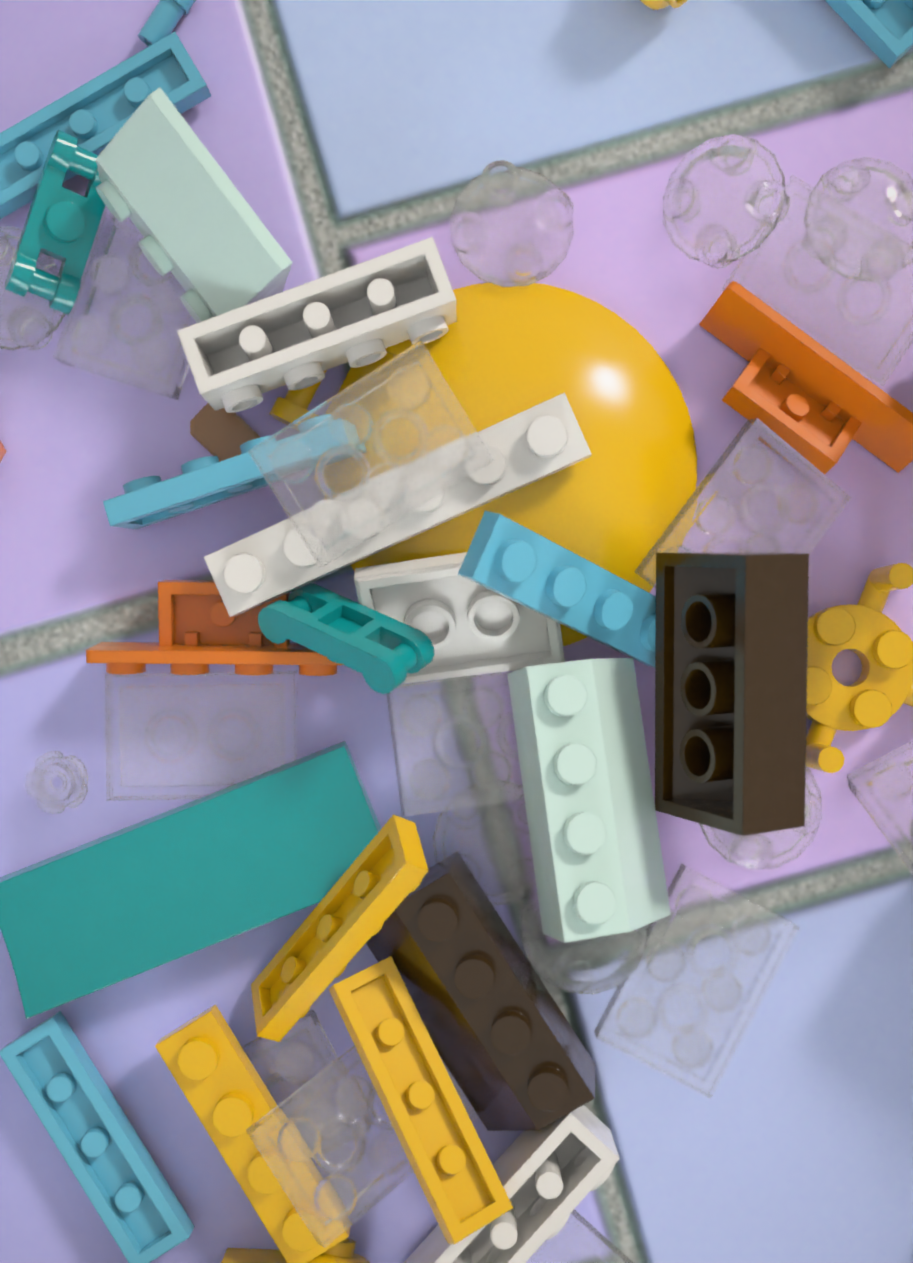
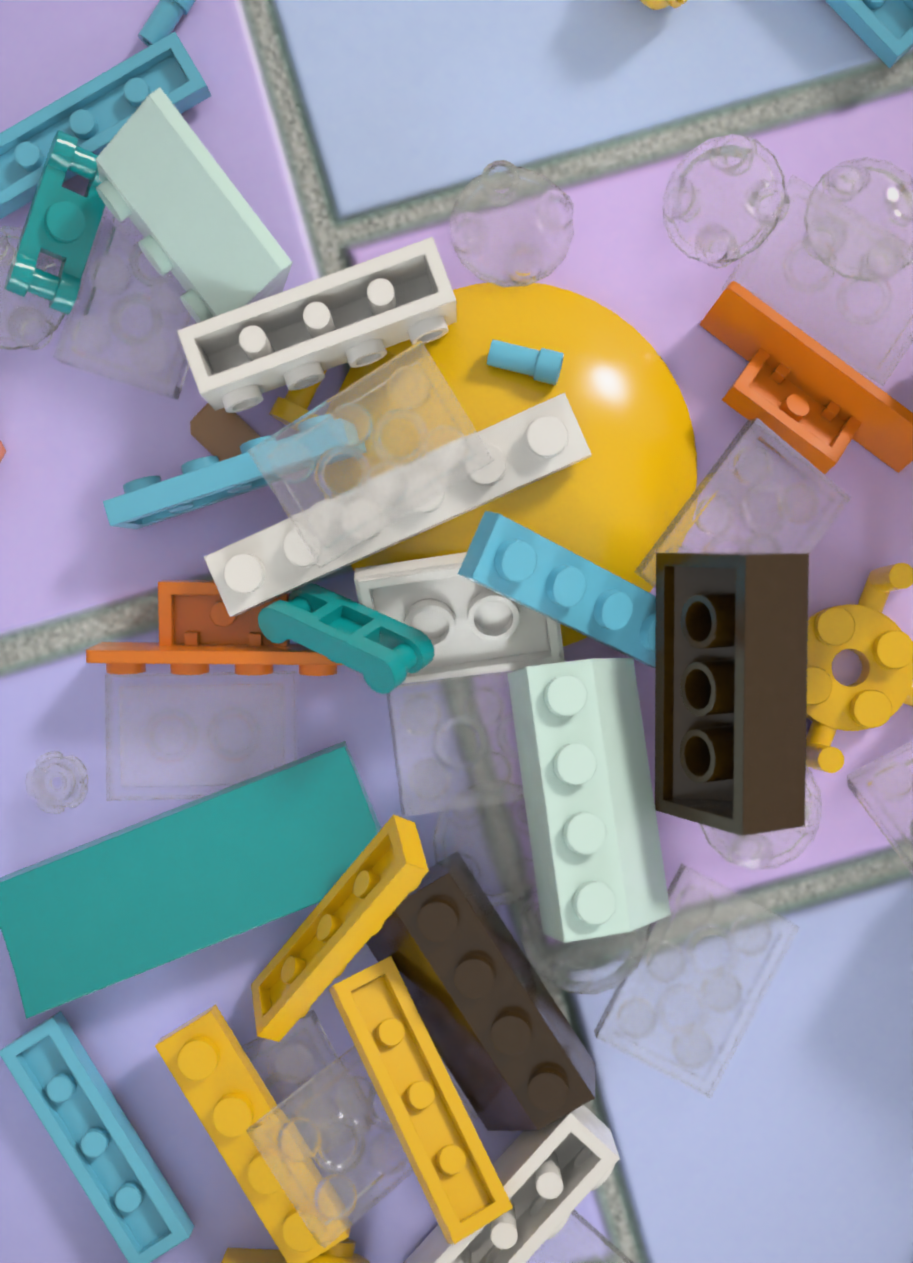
none -> medium azure piece [487,339,564,385]

